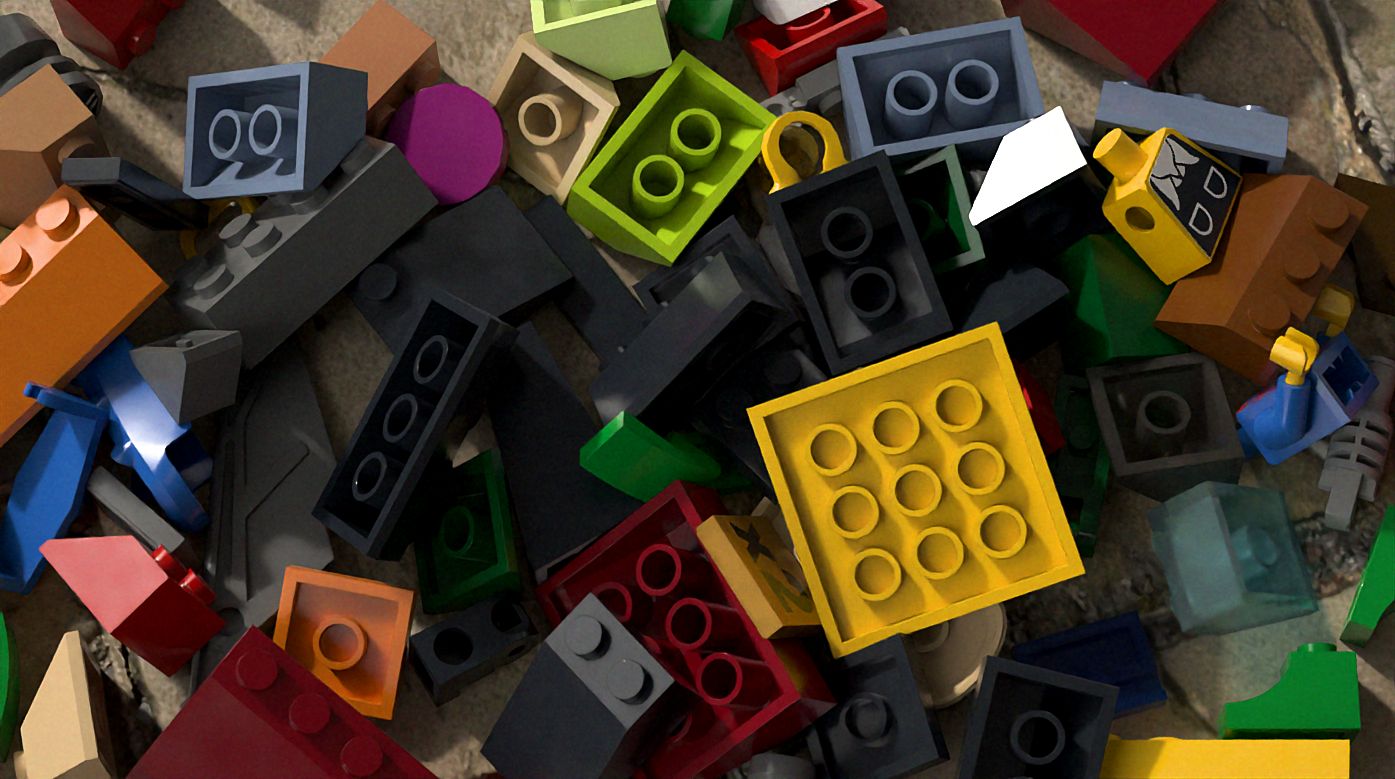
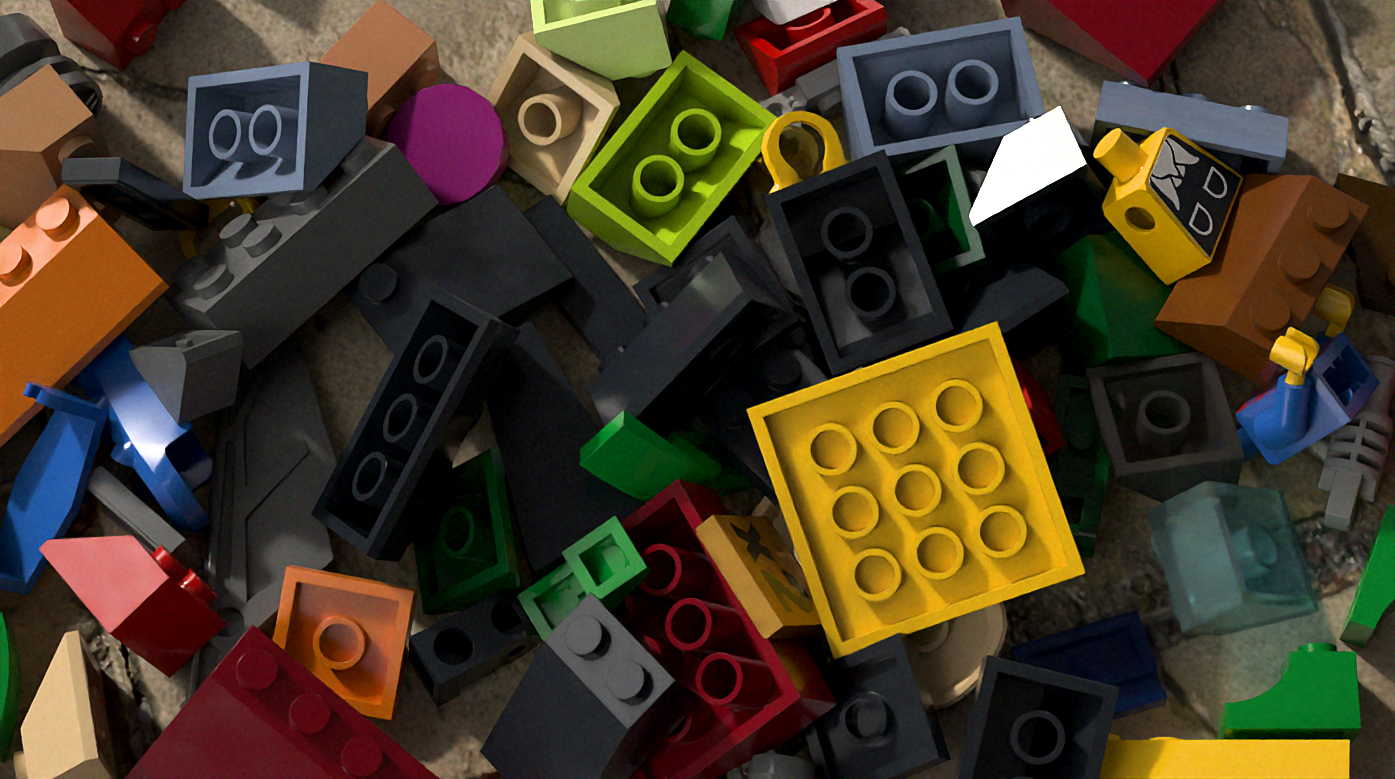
none -> green slope [517,516,651,642]

